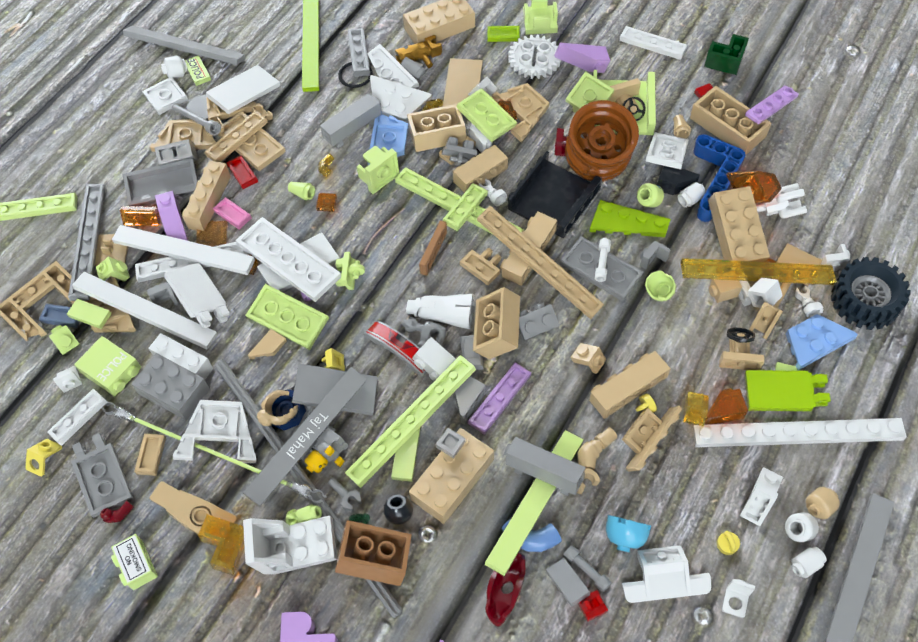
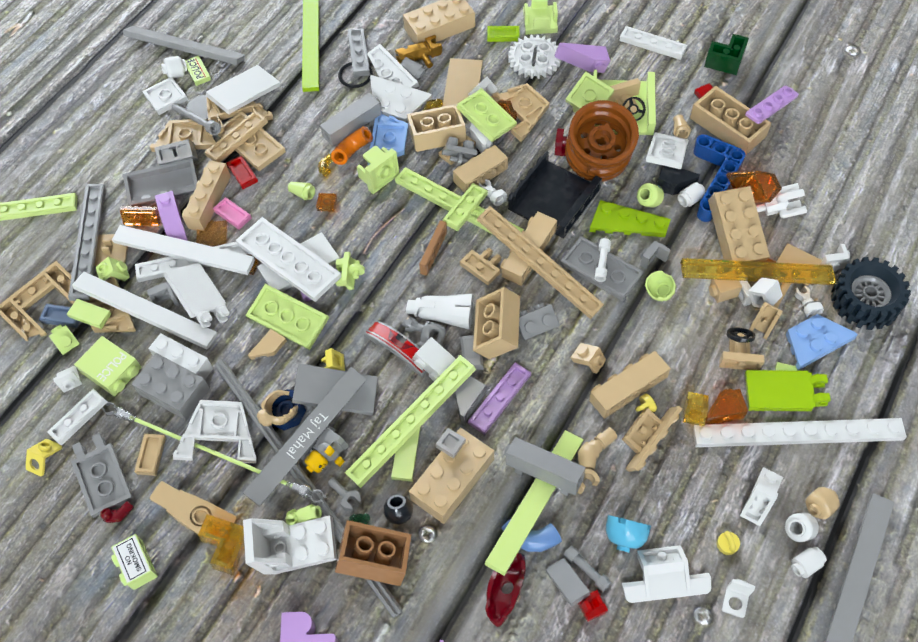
none -> orange cylinder [331,126,373,165]

